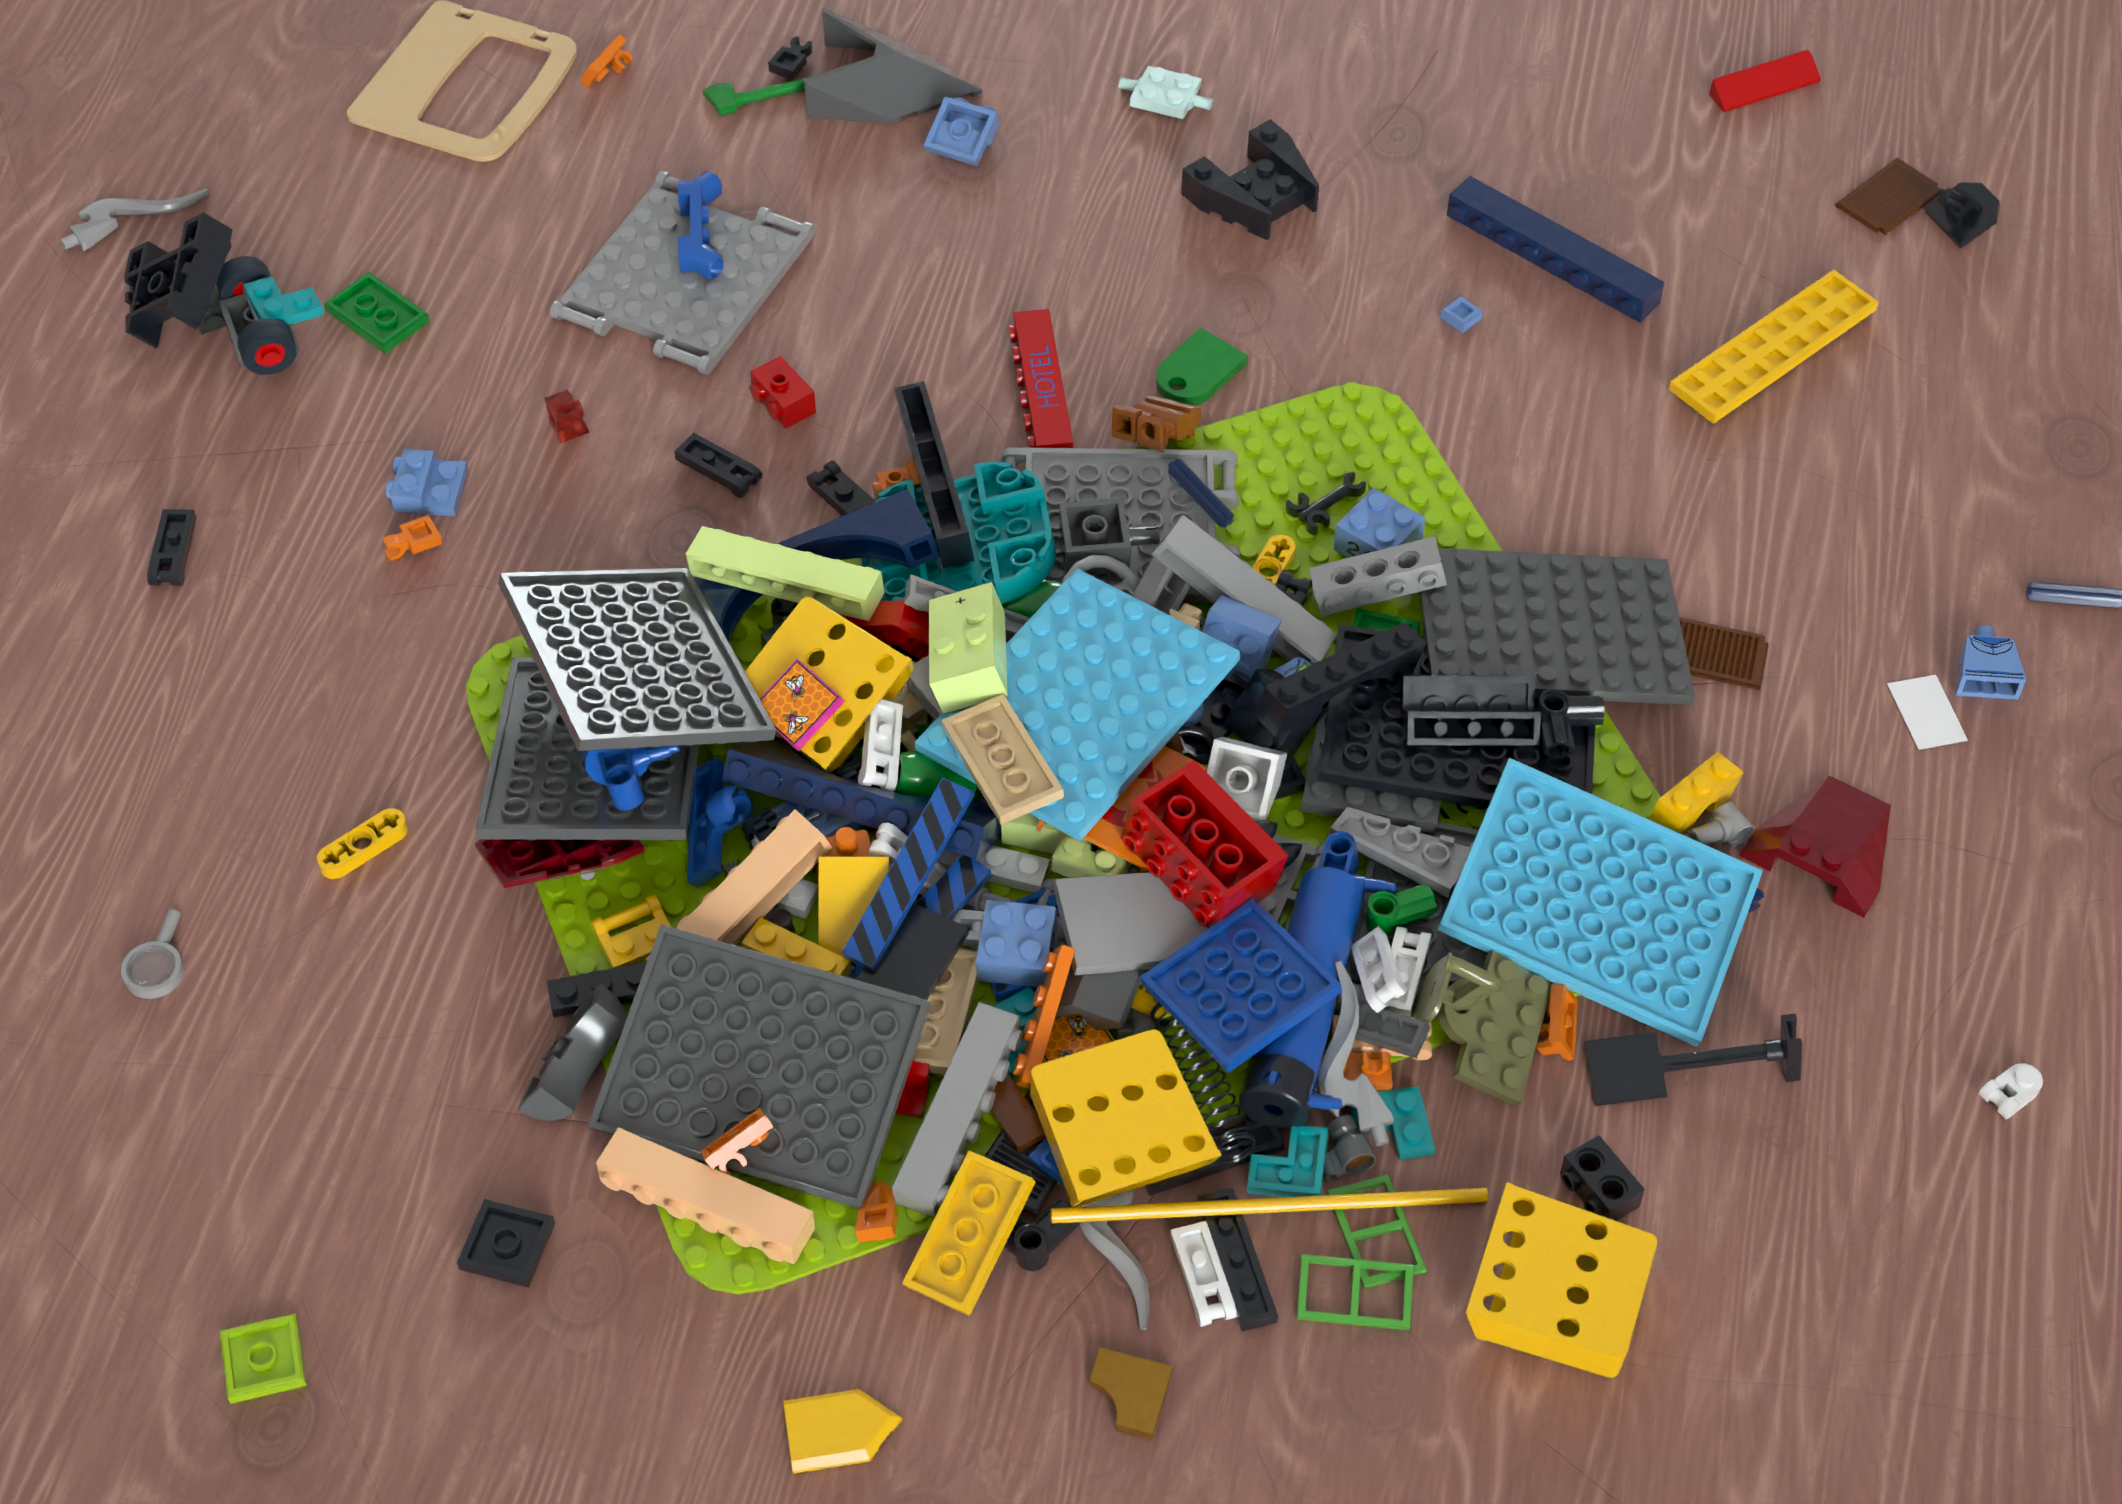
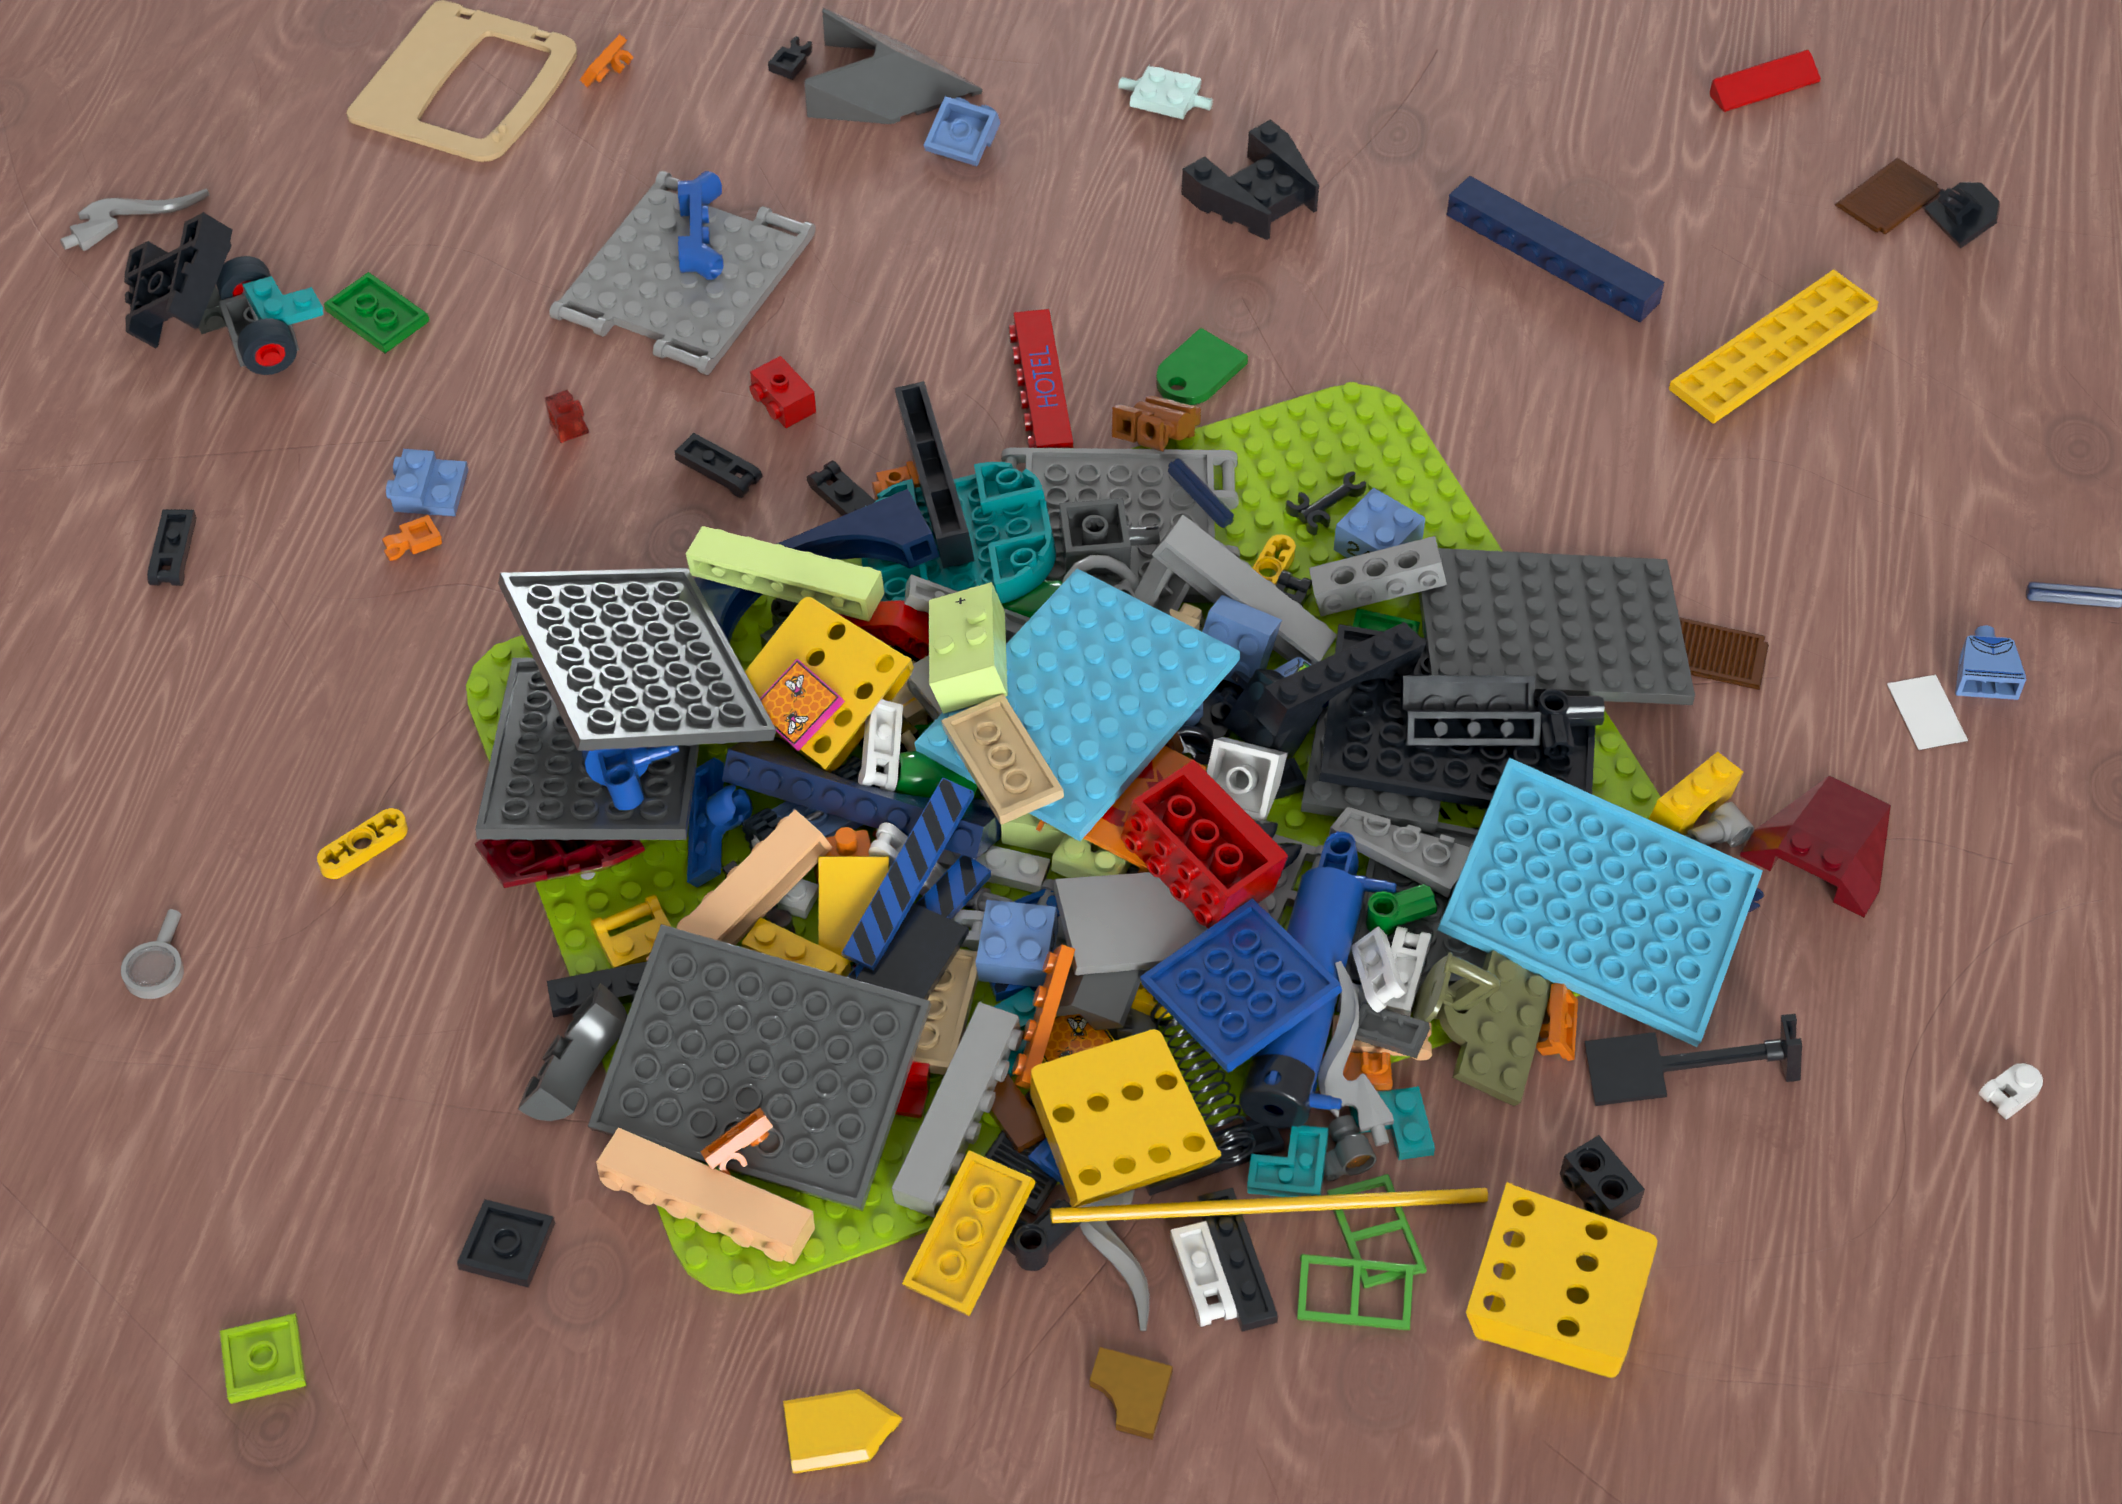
green piece [702,76,813,116] -> none
orange plate [855,1180,898,1242] -> none
medium blue tile [1440,296,1483,334] -> none

